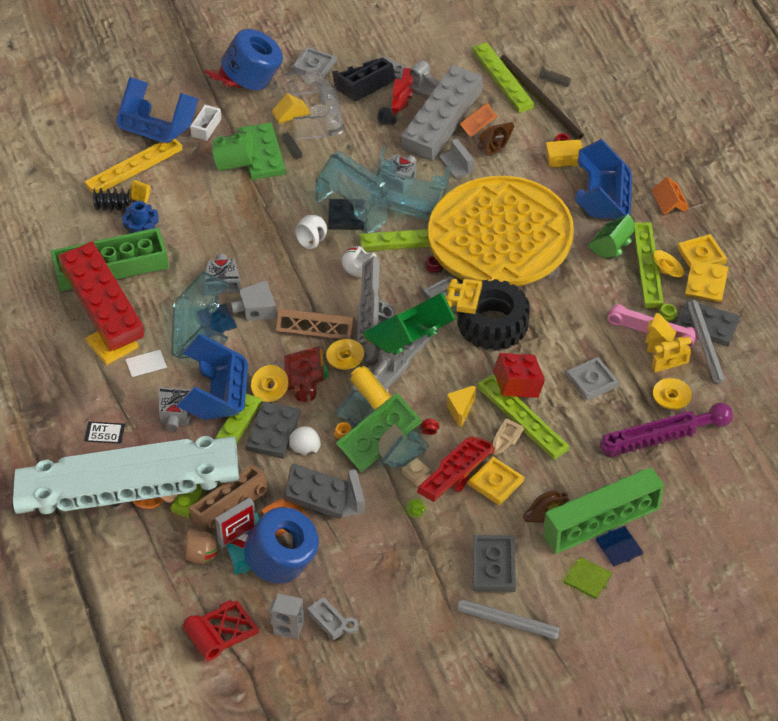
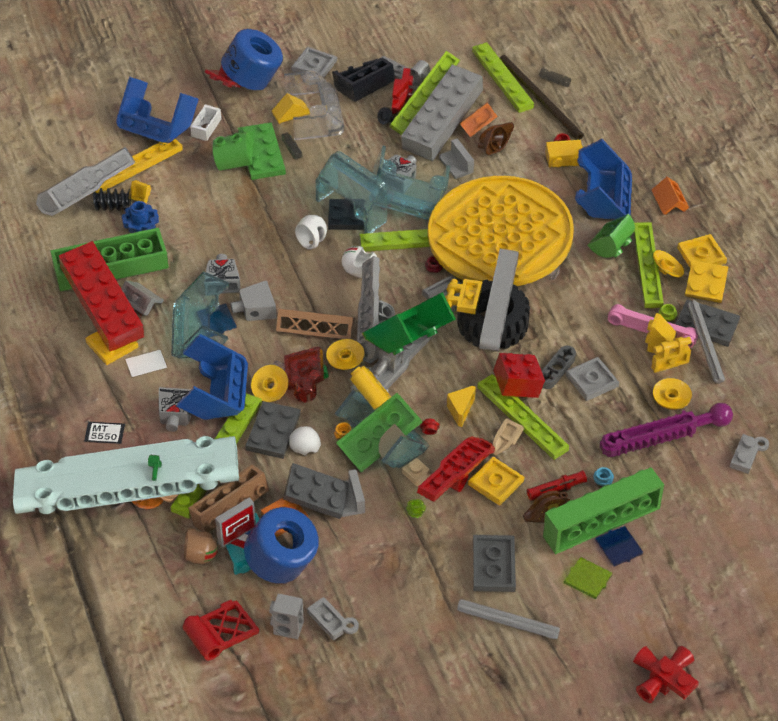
none -> light grey piece [36,147,135,216]
none -> light grey panel [121,281,164,315]
none -> green hand [148,455,162,481]
none -> lime plate [390,51,460,135]
none -> light grey beam [479,249,519,352]
none -> red pin [526,470,587,501]
none -> dark grey beam [542,346,576,389]
none -> medium azure plate [593,467,614,486]
none -> red brick [633,646,699,703]
none -> light grey hinge [730,434,769,474]

